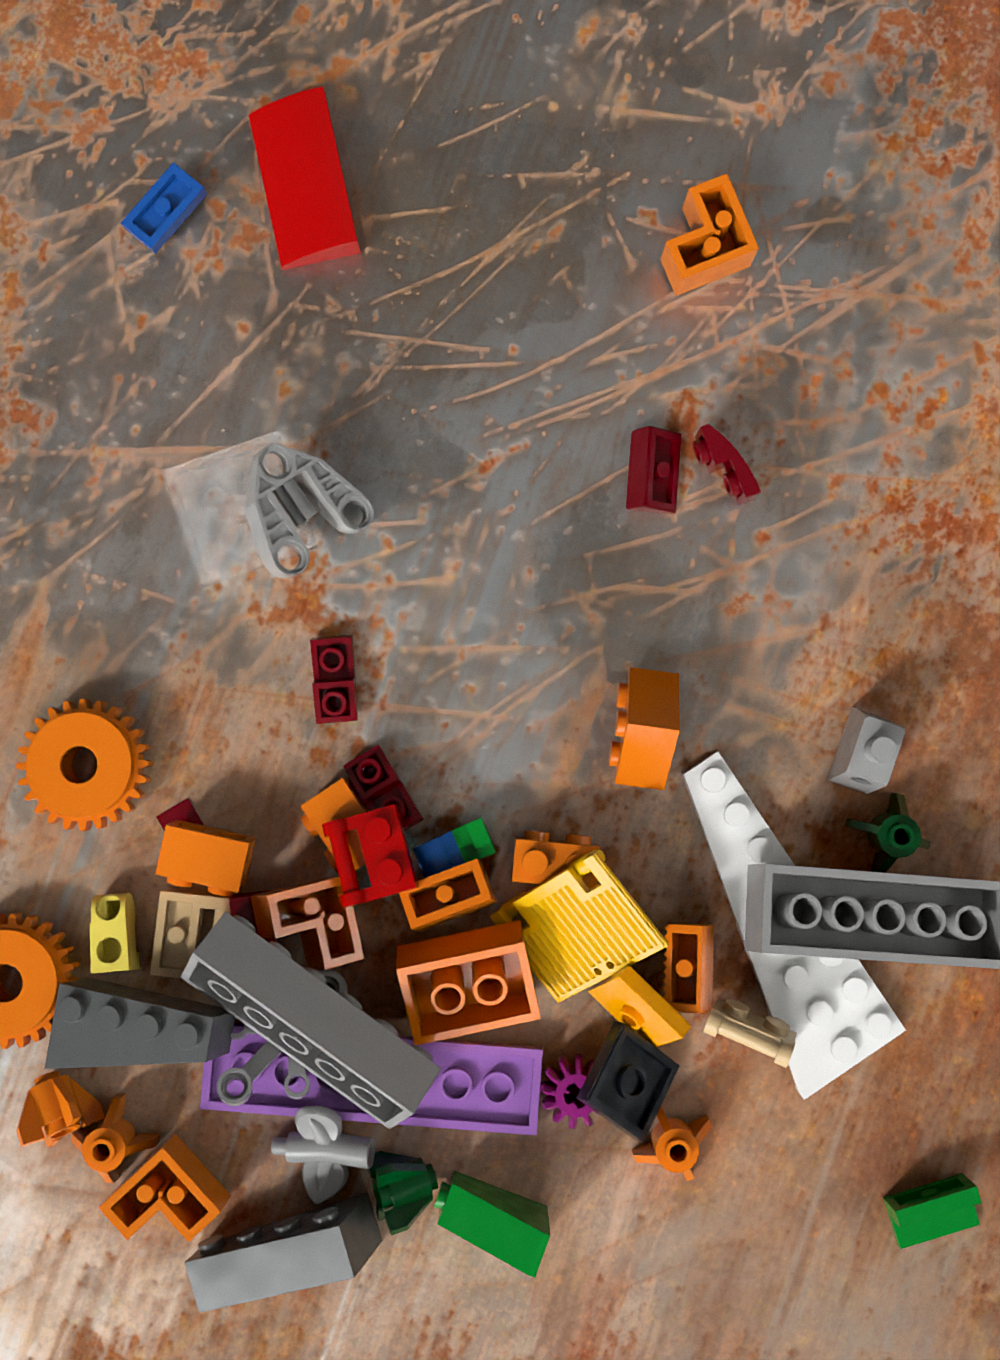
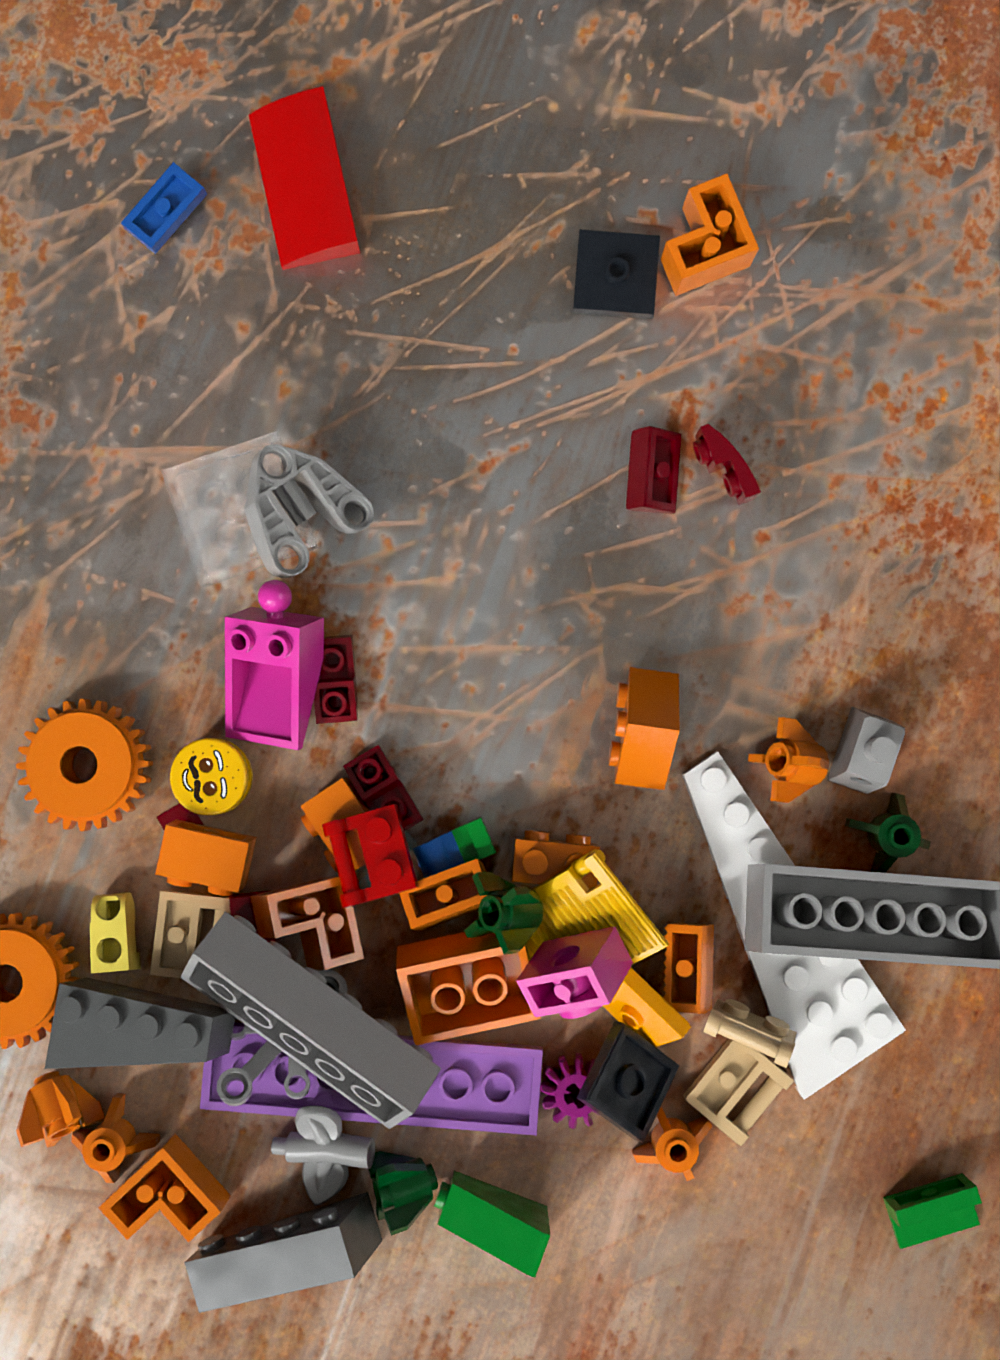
none -> yellow head [170,738,253,816]
none -> dark pink slope [225,580,324,750]
none -> dark green brick [464,872,544,955]
none -> dark pink brick [516,926,633,1019]
none -> black plate [573,229,660,319]
none -> tan plate [683,1039,794,1146]
none -> orange brick [748,717,829,803]

